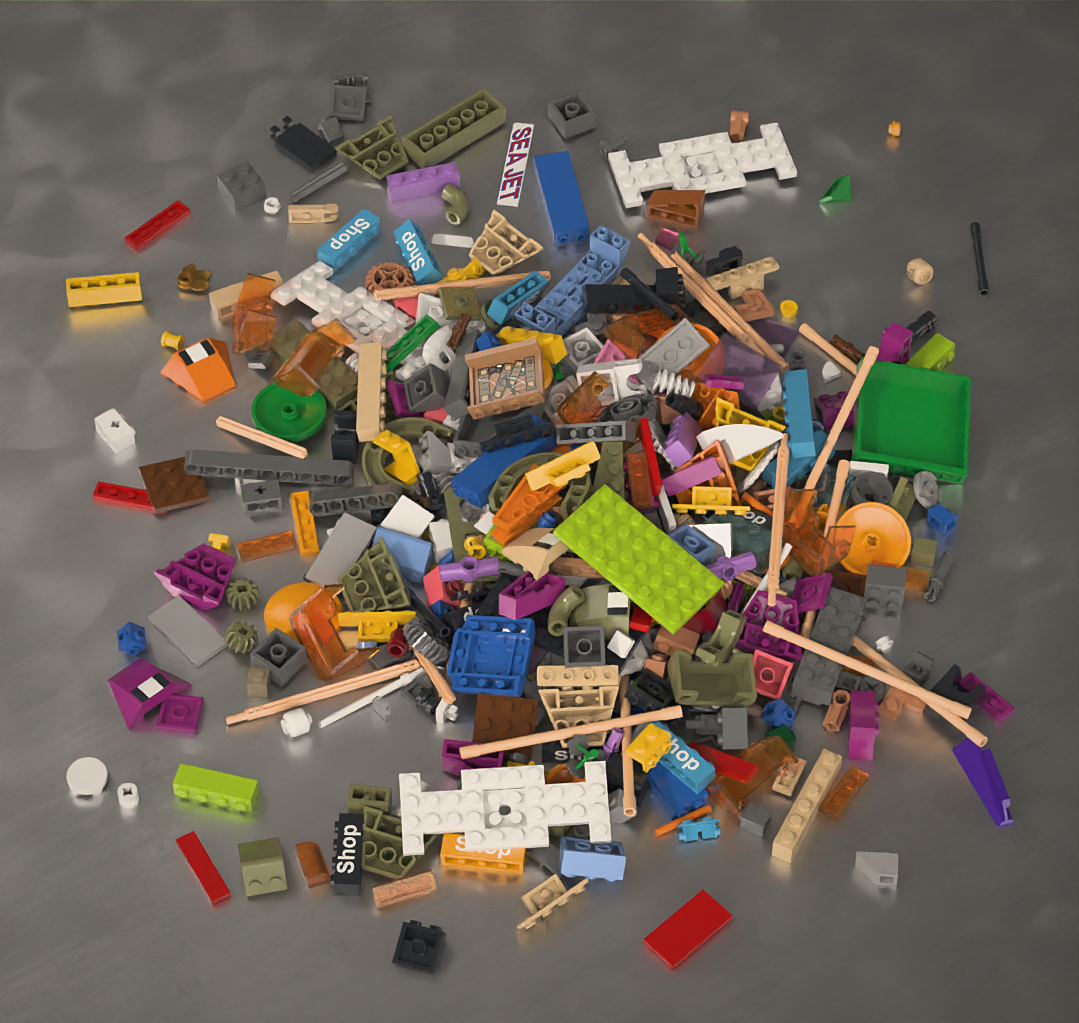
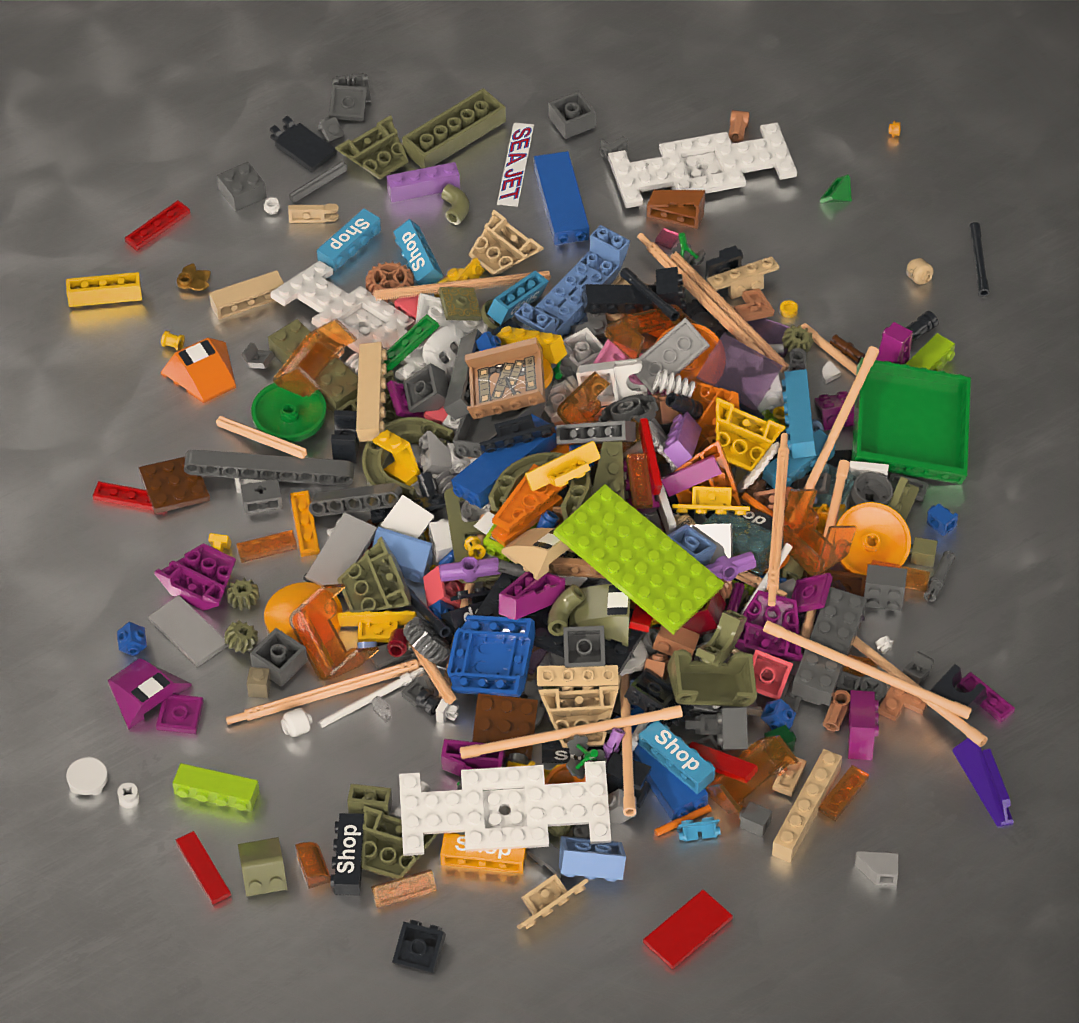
white brick [94,408,136,453] -> none
clear orange windscreen [232,273,277,355] -> none
white sticker [432,233,474,248] -> none
reddish brown pin [447,313,471,349] -> none
white tile [607,630,635,658] -> none
yellow bracket [625,723,671,773] -> none
white slope [696,424,784,464] -> none
magenta tile [704,374,744,390] -> none
light grey tile [913,470,942,509] -> none
none -> olive gear [781,324,814,353]

